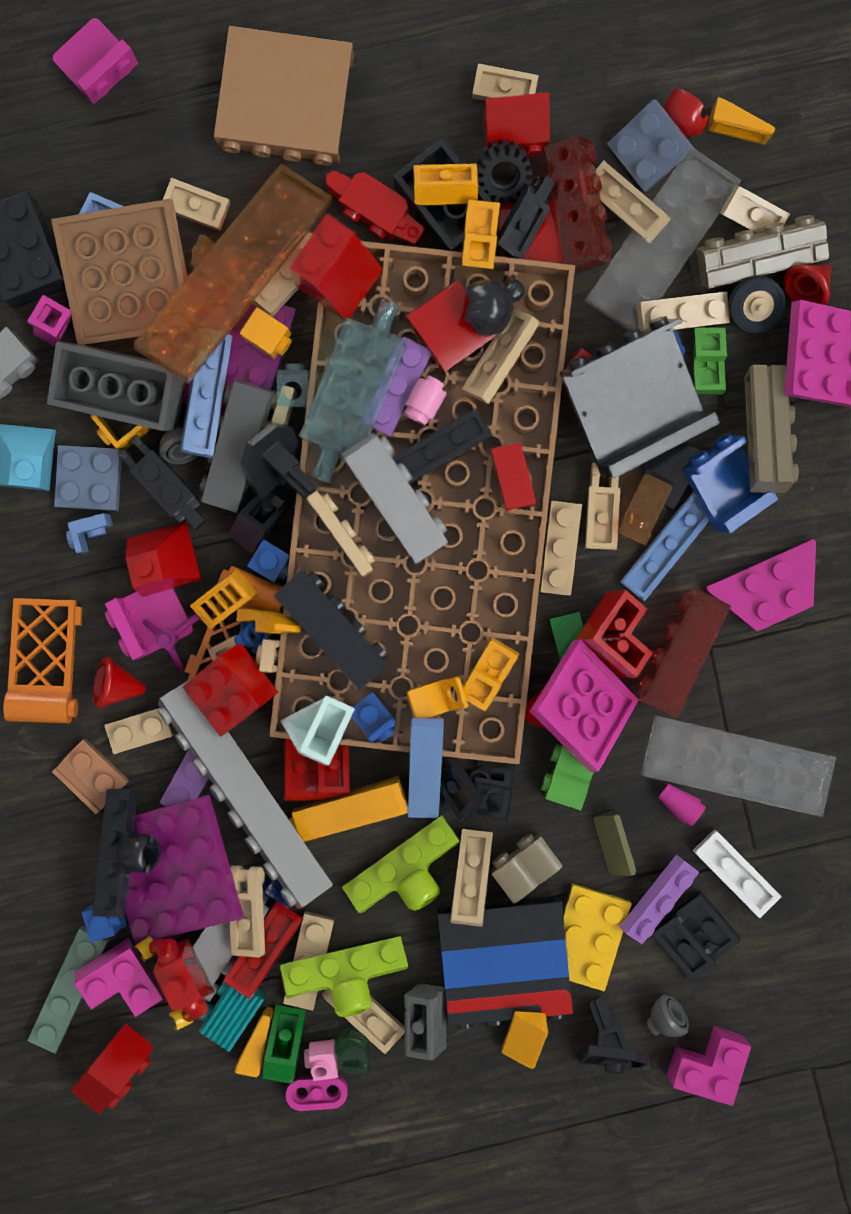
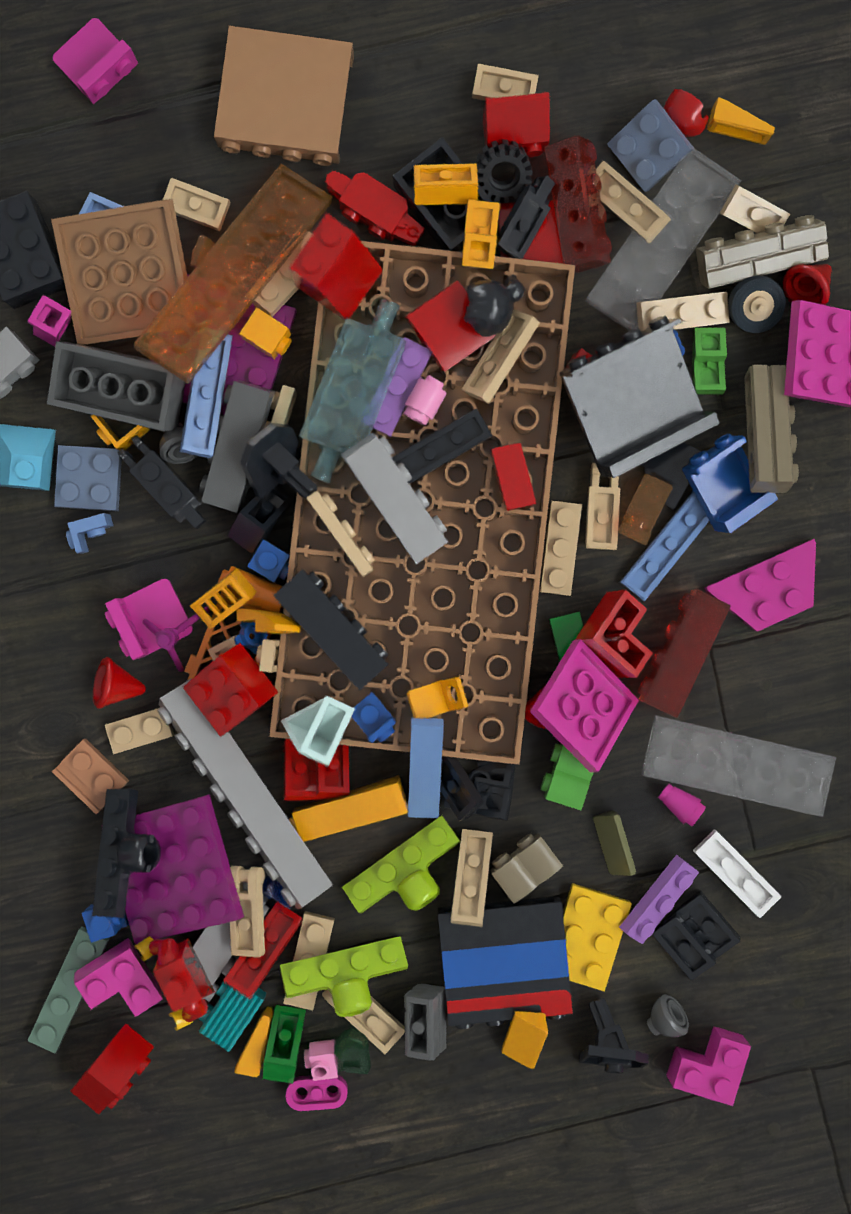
orange piece [4,598,83,724] -> none
red slope [126,521,202,597] -> none
medium lavender plate [159,750,209,806] -> none
clear light blue bracket [277,364,311,407] -> none
light orange slope [463,637,519,712] -> none

